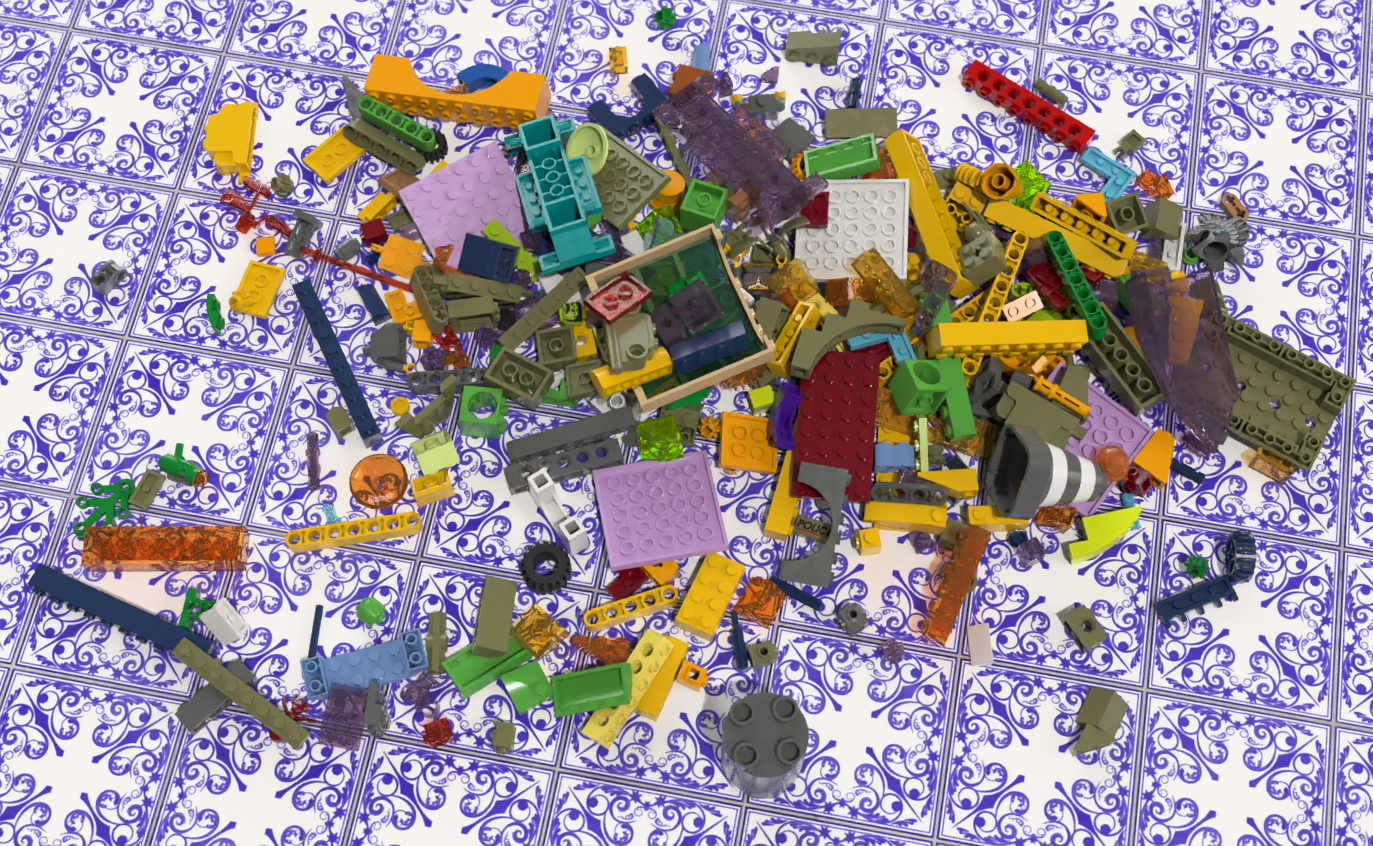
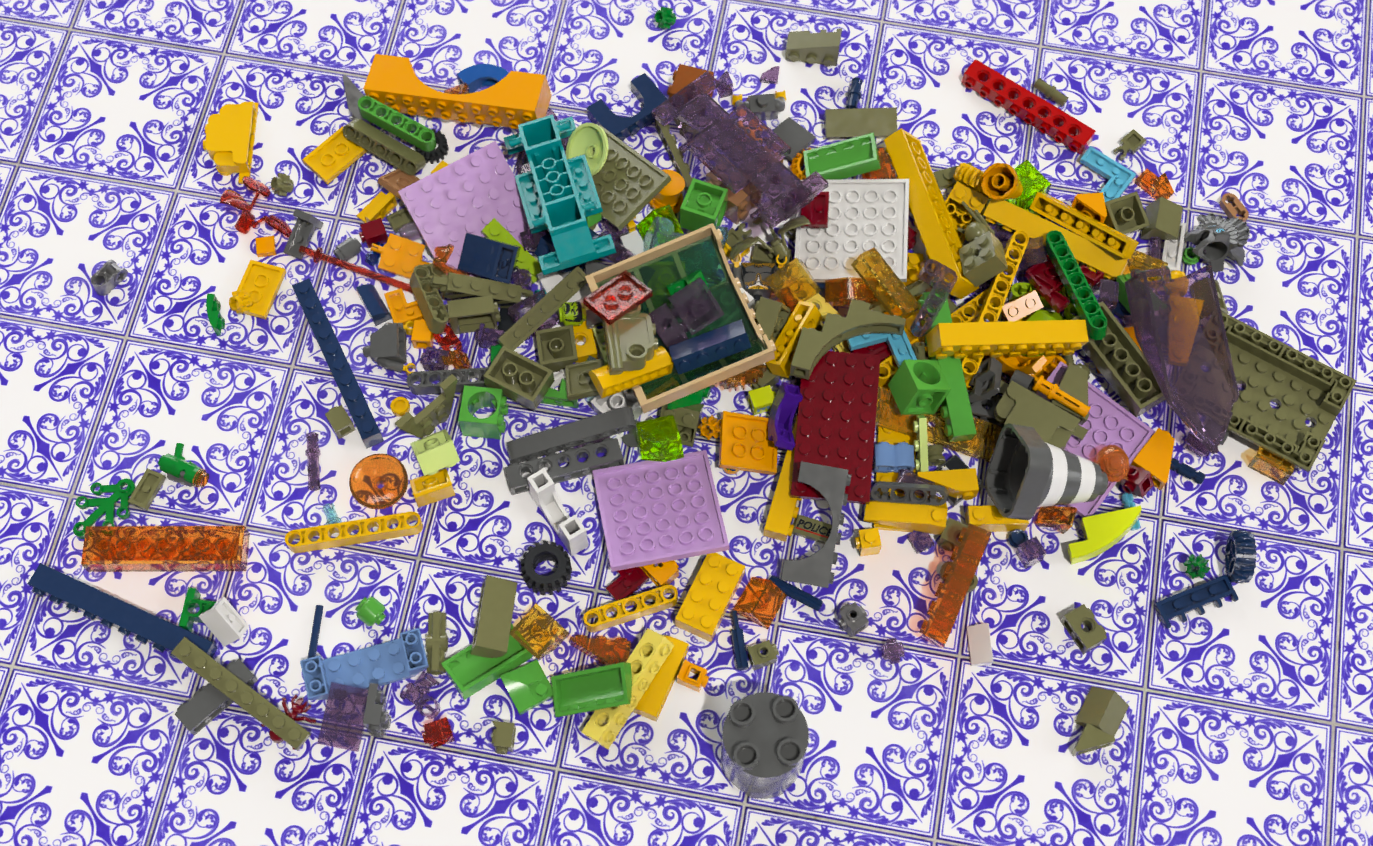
clear yellow brick [609,46,628,75] -> none
medium blue brick [692,43,711,71] -> none

